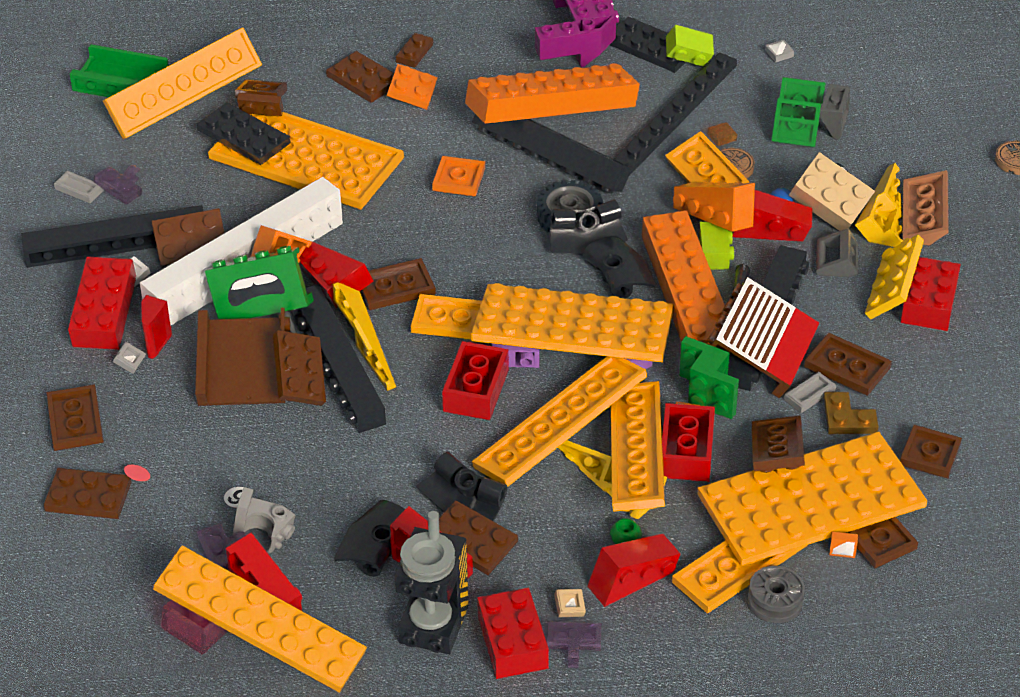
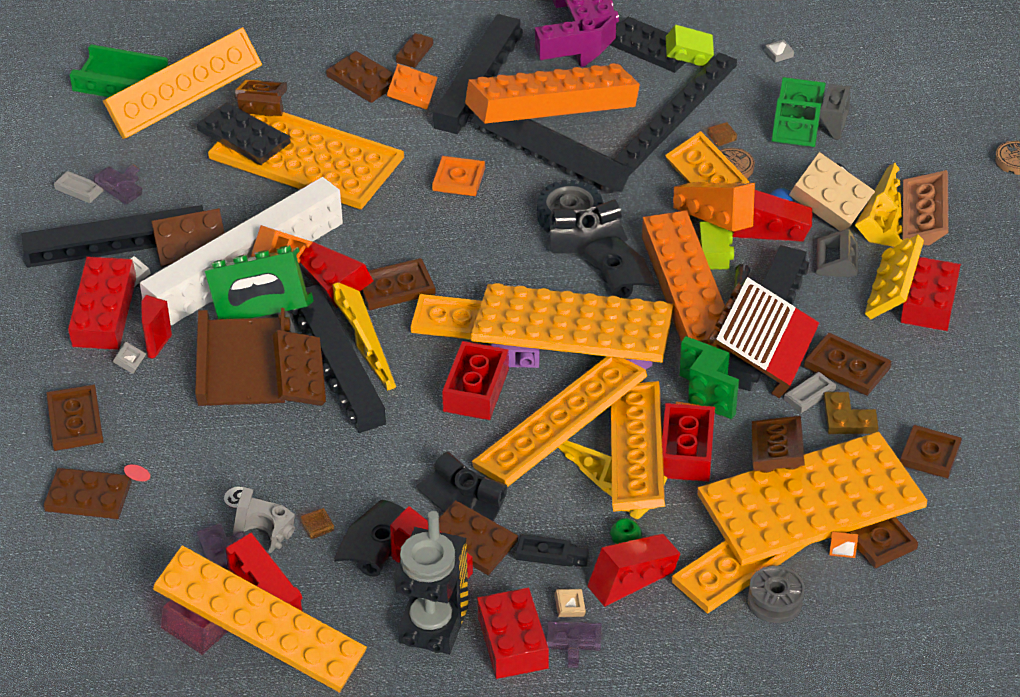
none -> clear orange tile [300,508,334,539]
none -> black brick [433,14,523,134]
none -> black hinge [515,534,589,567]

